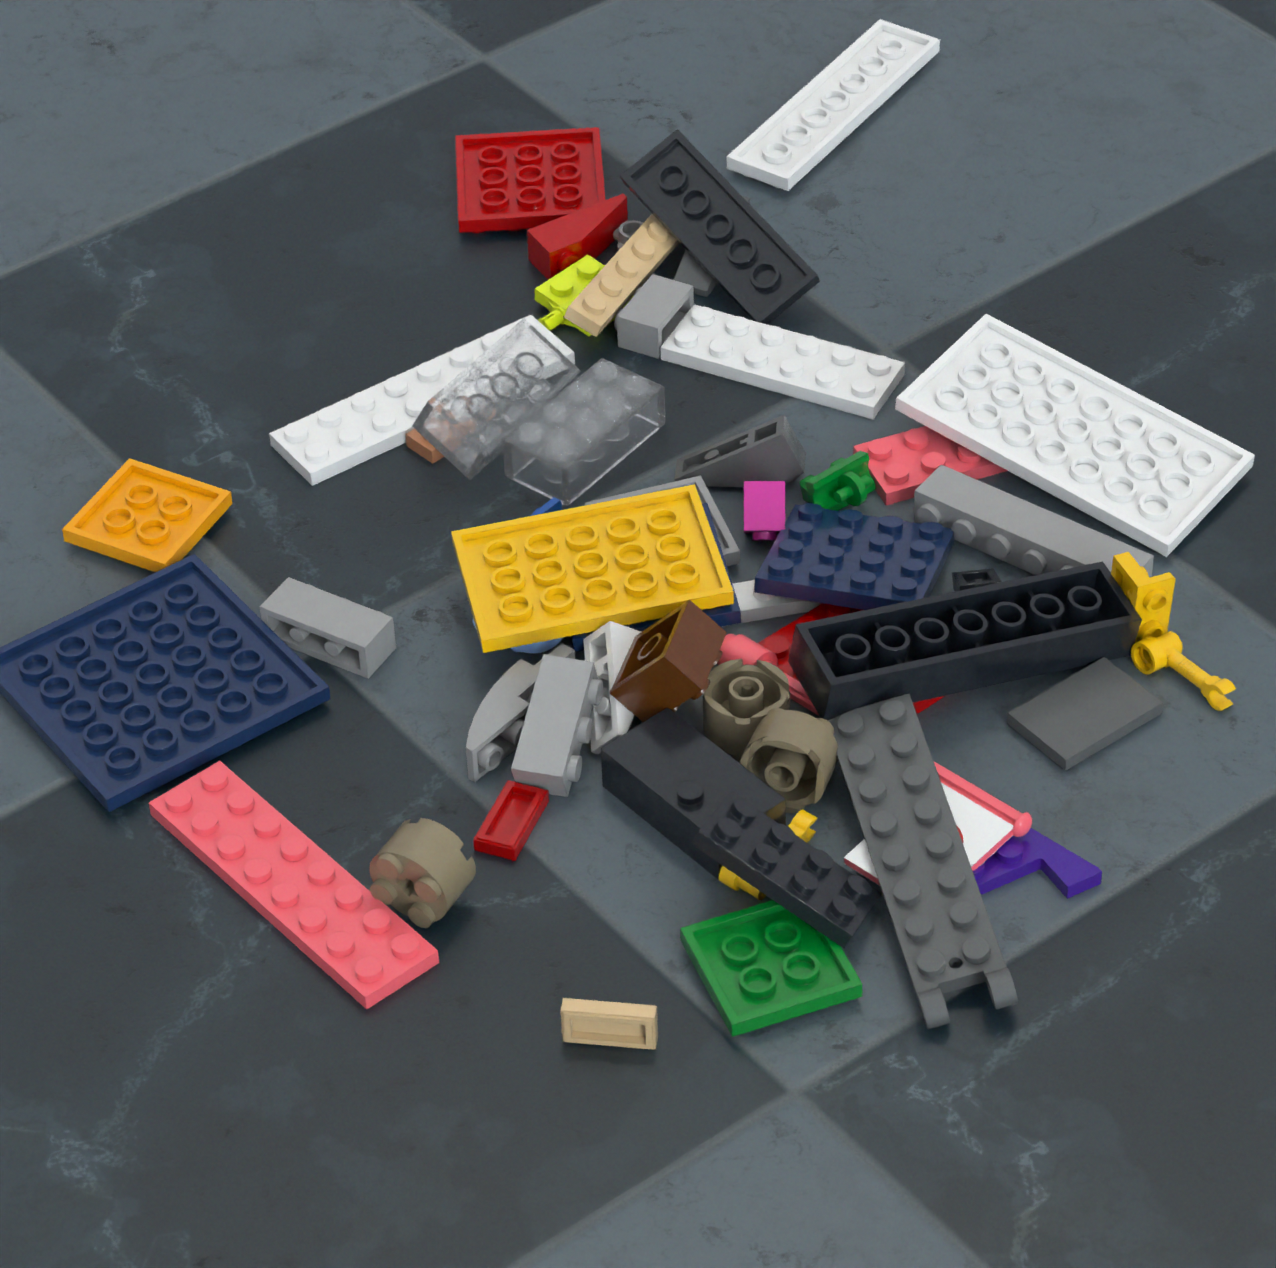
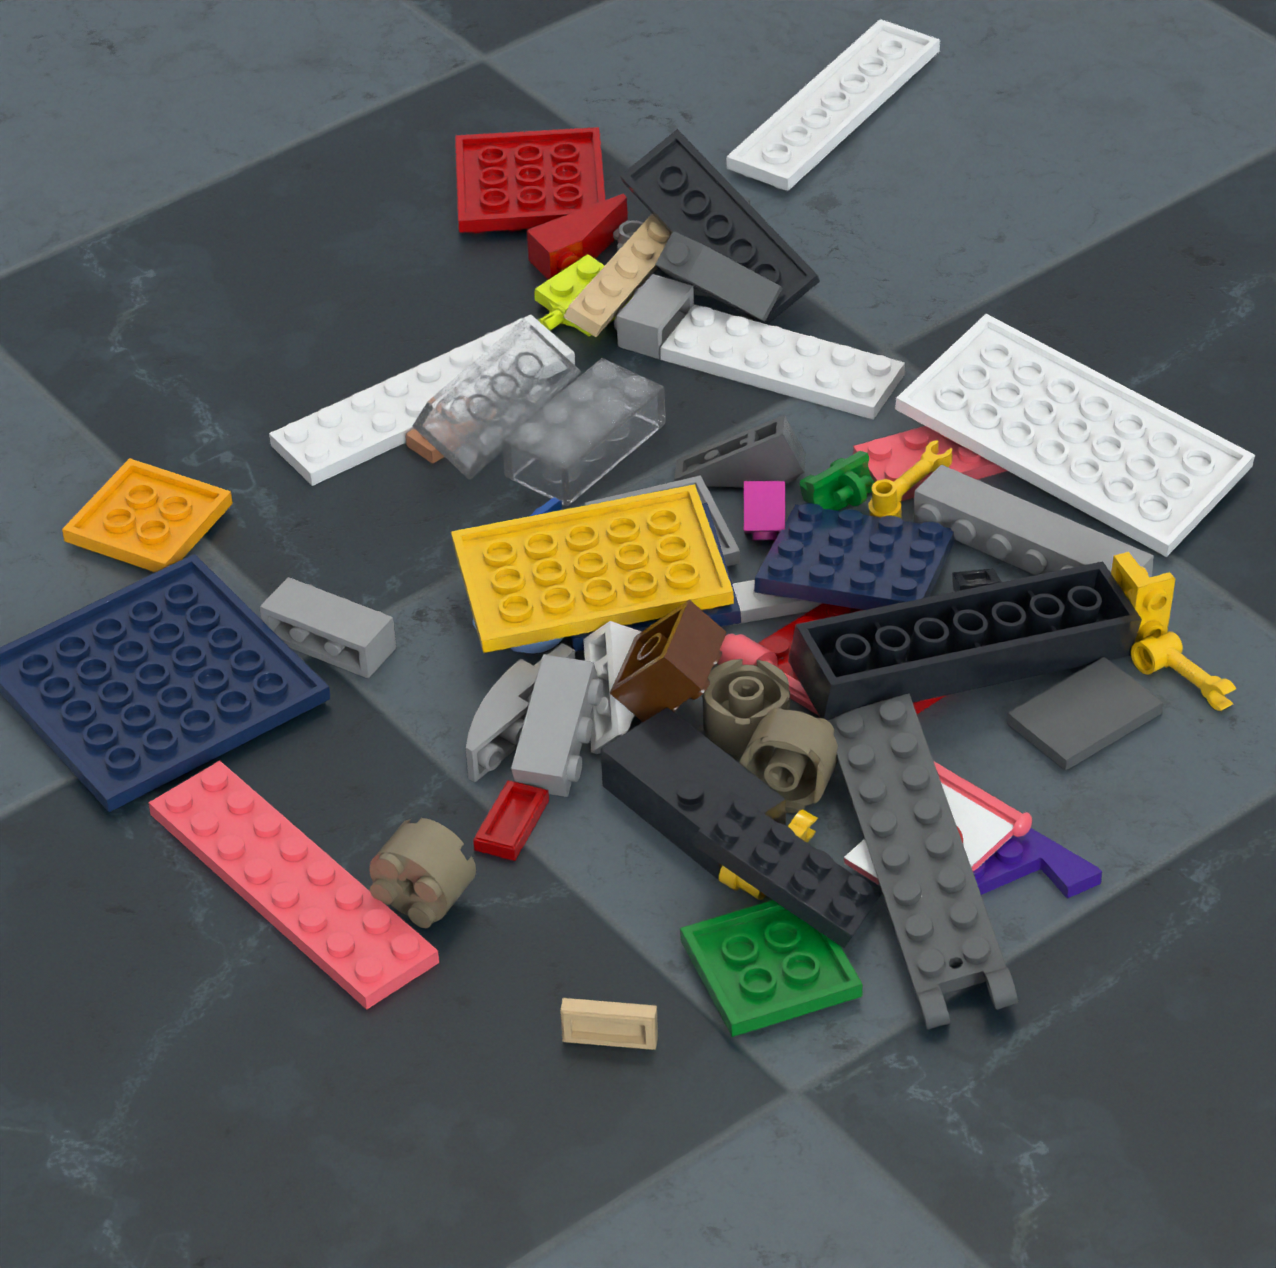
none -> dark grey slope [655,231,783,322]
none -> yellow brick [869,440,952,519]

